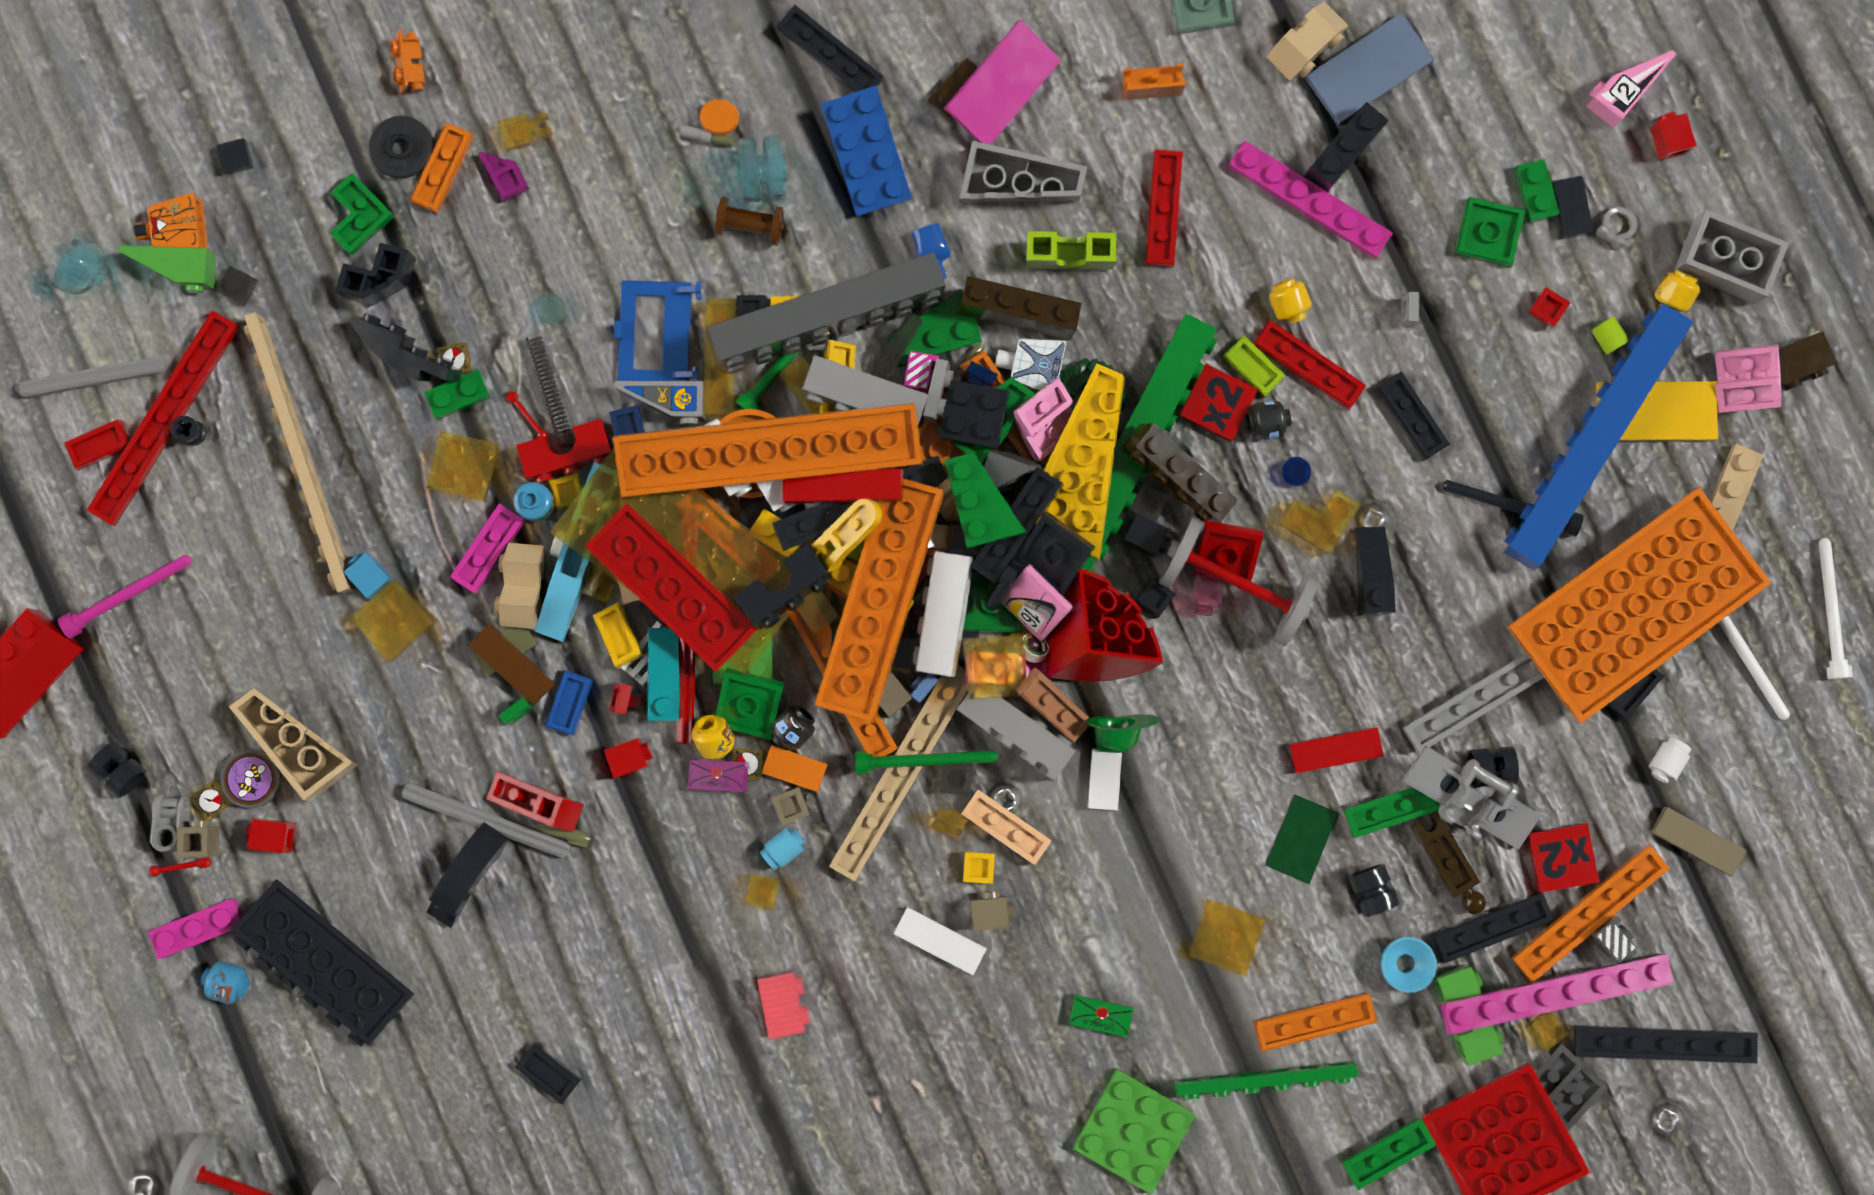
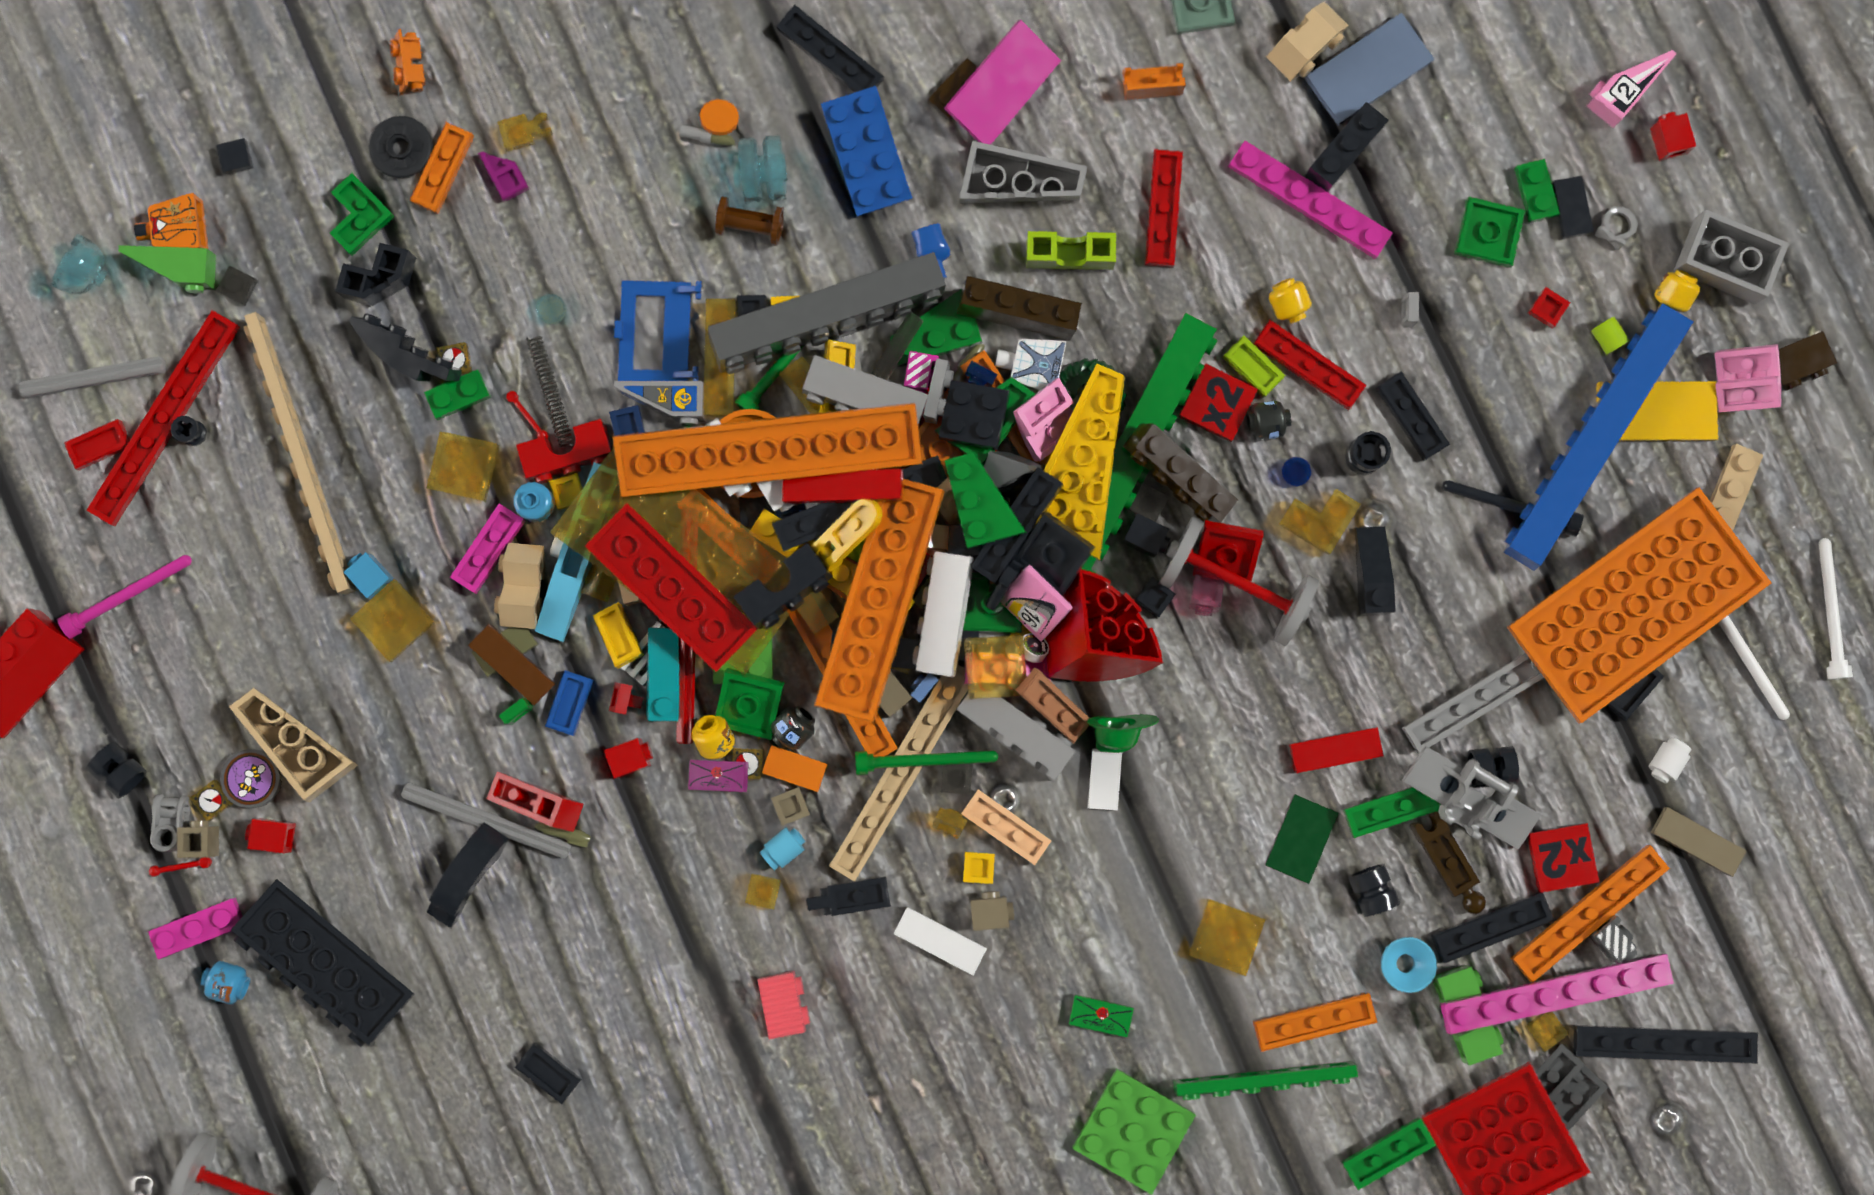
none -> black hinge [806,876,891,916]
none -> black wheel [1345,431,1391,475]

